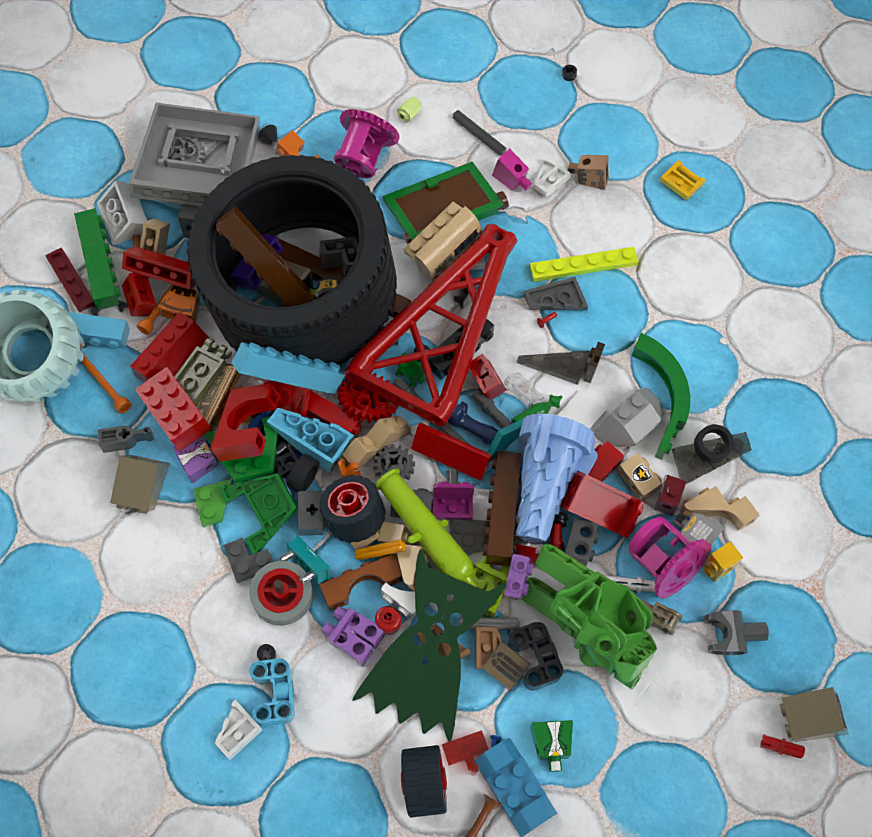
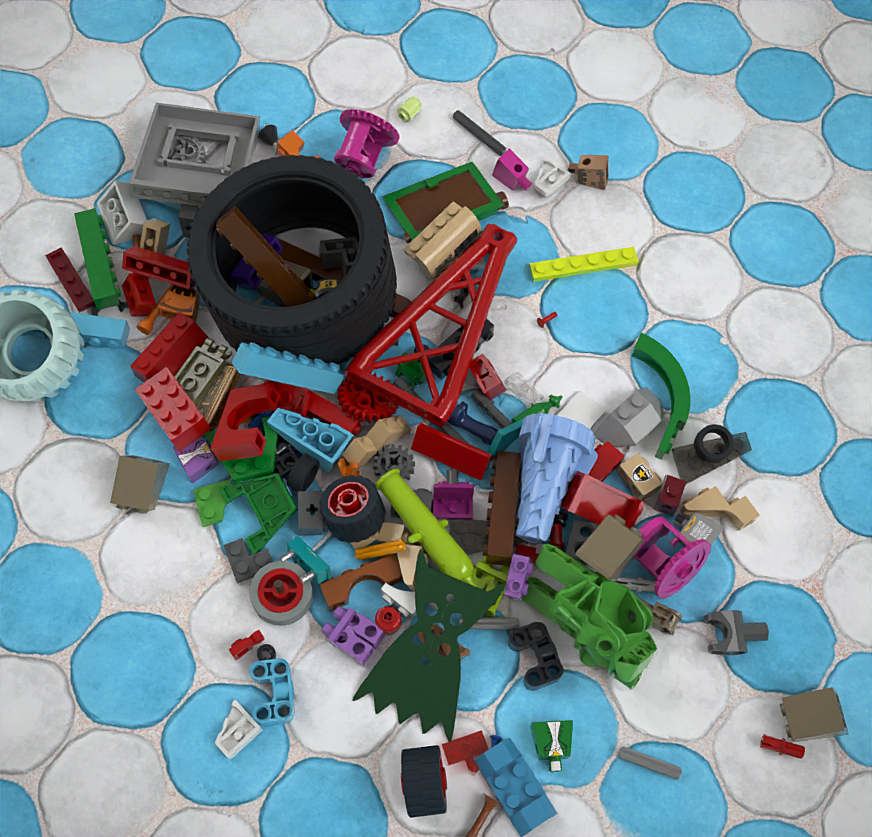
orange piece [80,350,132,414] -> none
dark grey piece [98,426,154,453] -> none
medium nougat wing [475,627,516,671] -> none
clear smoke piece [482,641,531,691] -> none
clear smoke wing [517,351,590,385] -> none
dark grey wing [524,277,588,310] -> none
black bush [562,65,577,81] -> none
dark brown wing [583,342,605,383] -> none
yellow plate [660,160,706,201] -> none
yellow brick [703,541,744,582] -> none
none -> red plate [228,630,265,661]
none -> dark tan slope [575,514,645,580]
none -> light grey axle [618,746,682,779]

